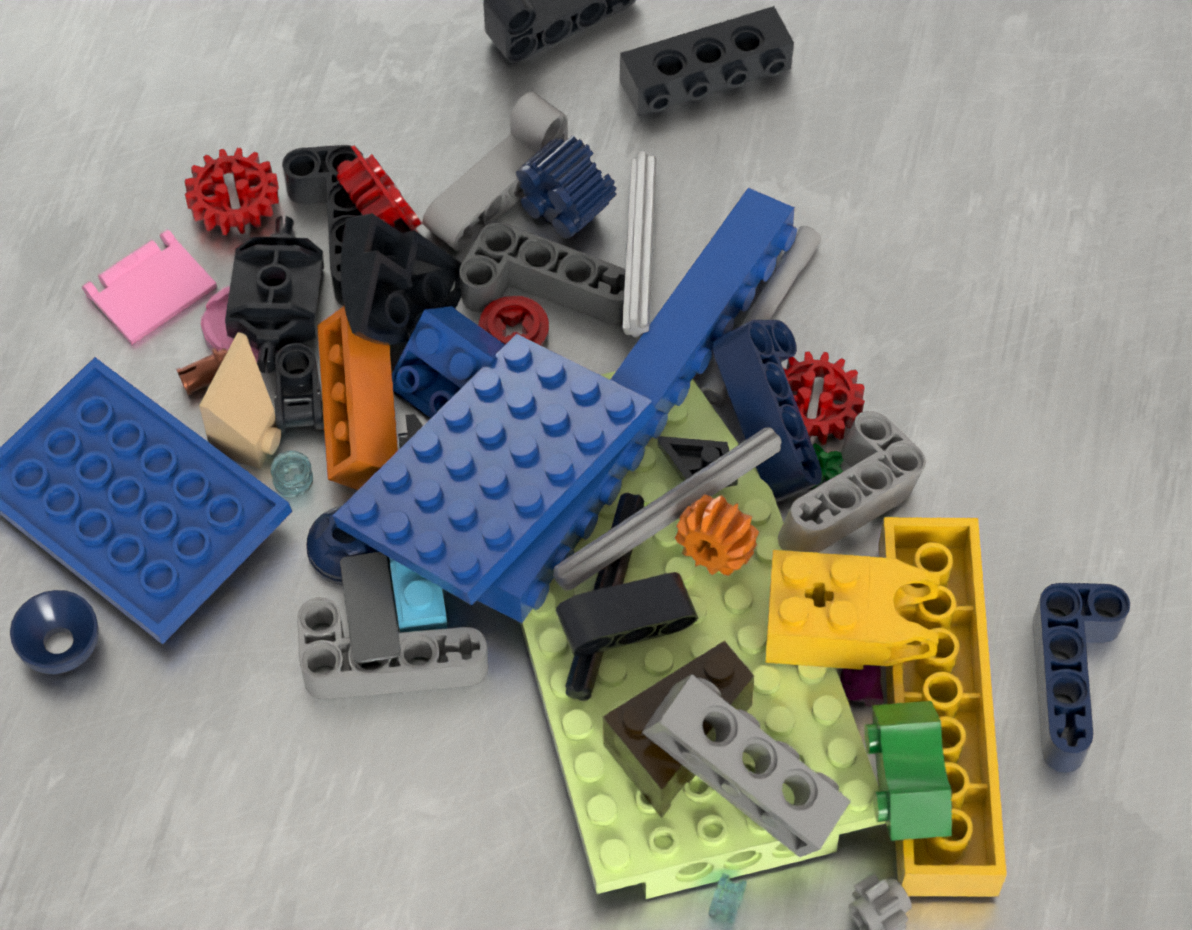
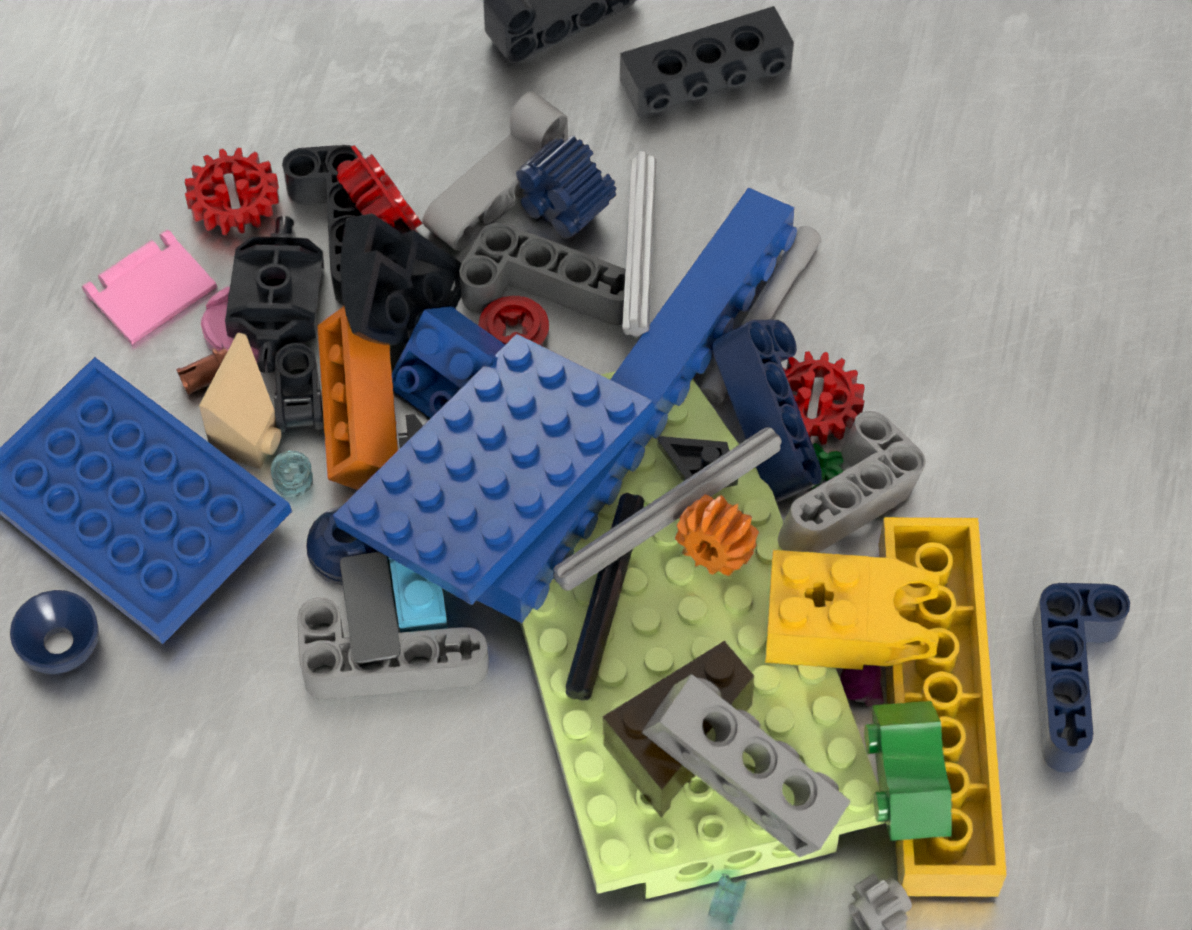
black beam [555,572,699,656] -> none

